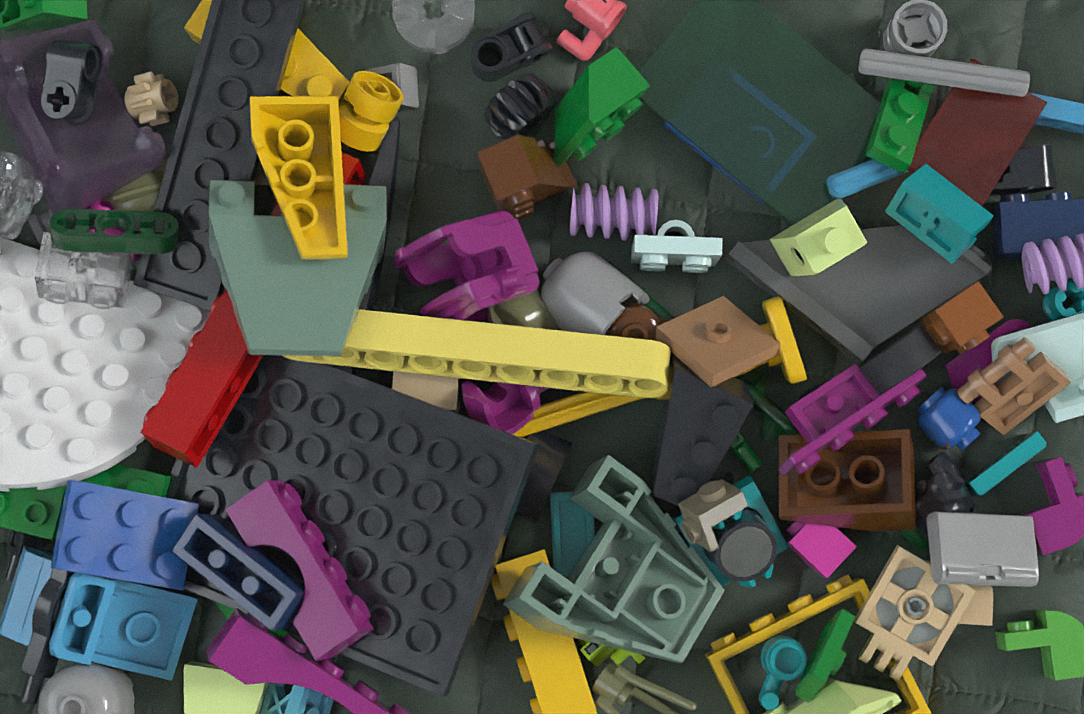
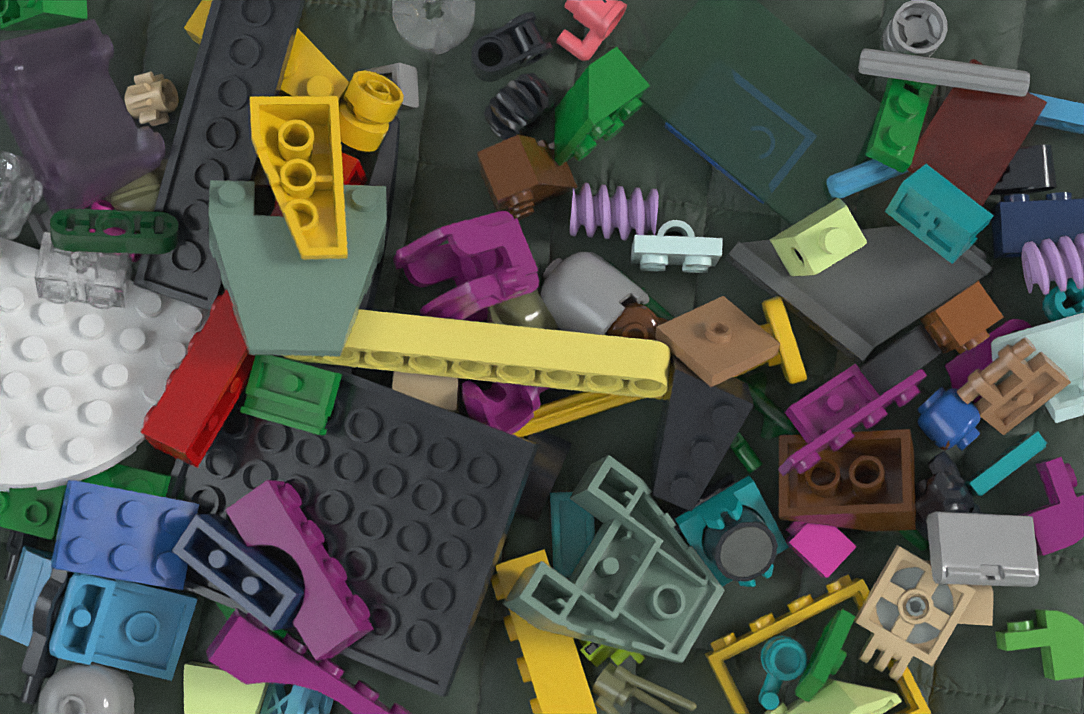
black piece [41,40,104,125] -> none
dark tan bracket [678,479,748,552] -> none
none -> green plate [240,355,342,436]

